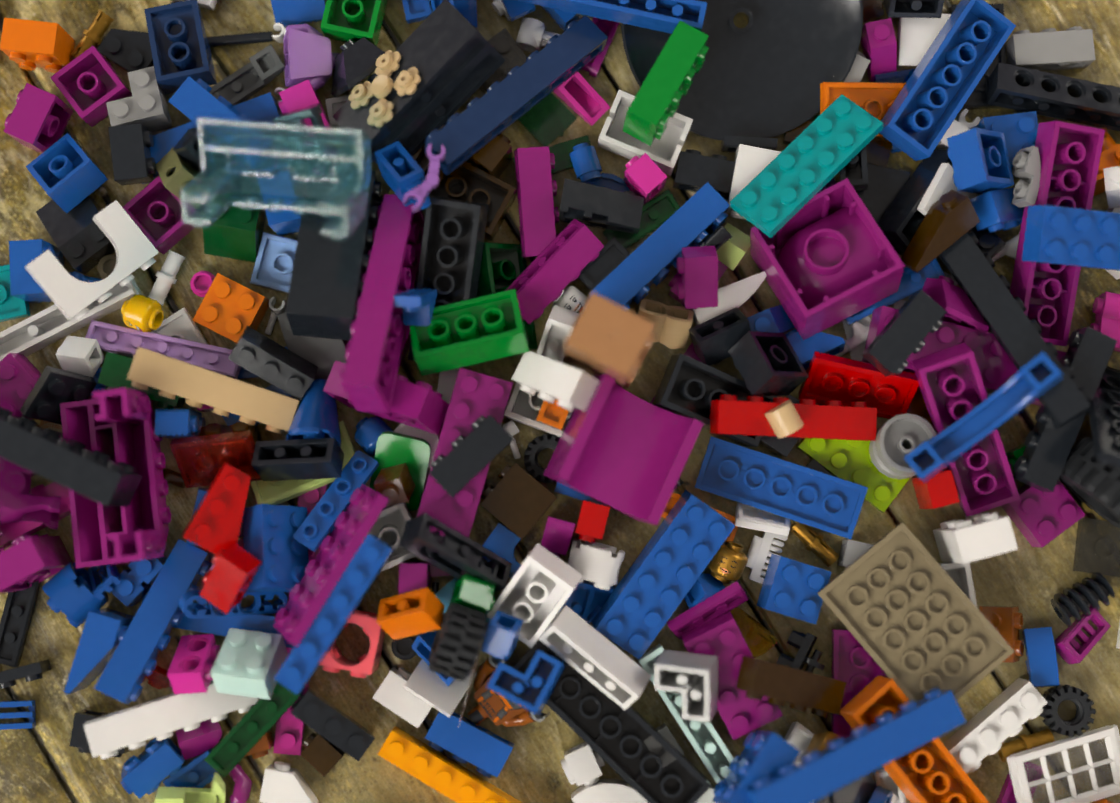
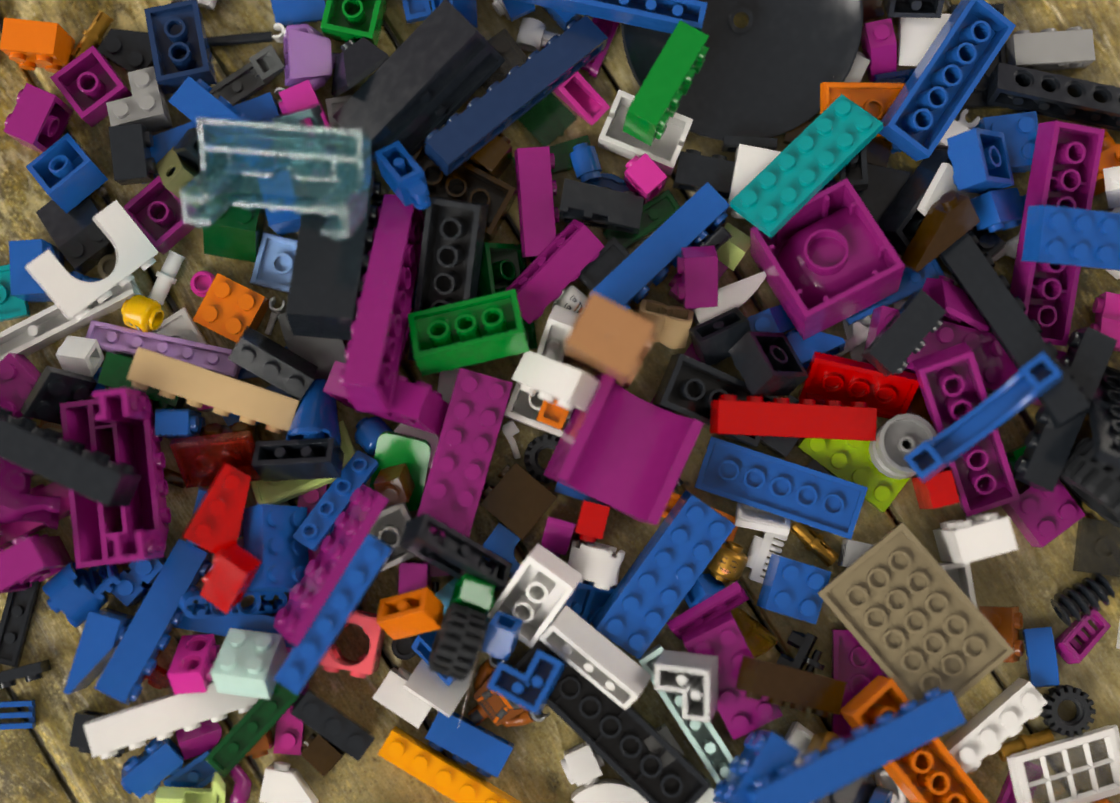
tan plant [348,50,421,128] -> none
blue slope [394,289,437,326] -> none
medium lavender piece [403,143,446,212] -> none
black brick [429,414,514,497] -> none
tan brick [765,400,804,438] -> none
light grey slope [1011,146,1041,208] -> none

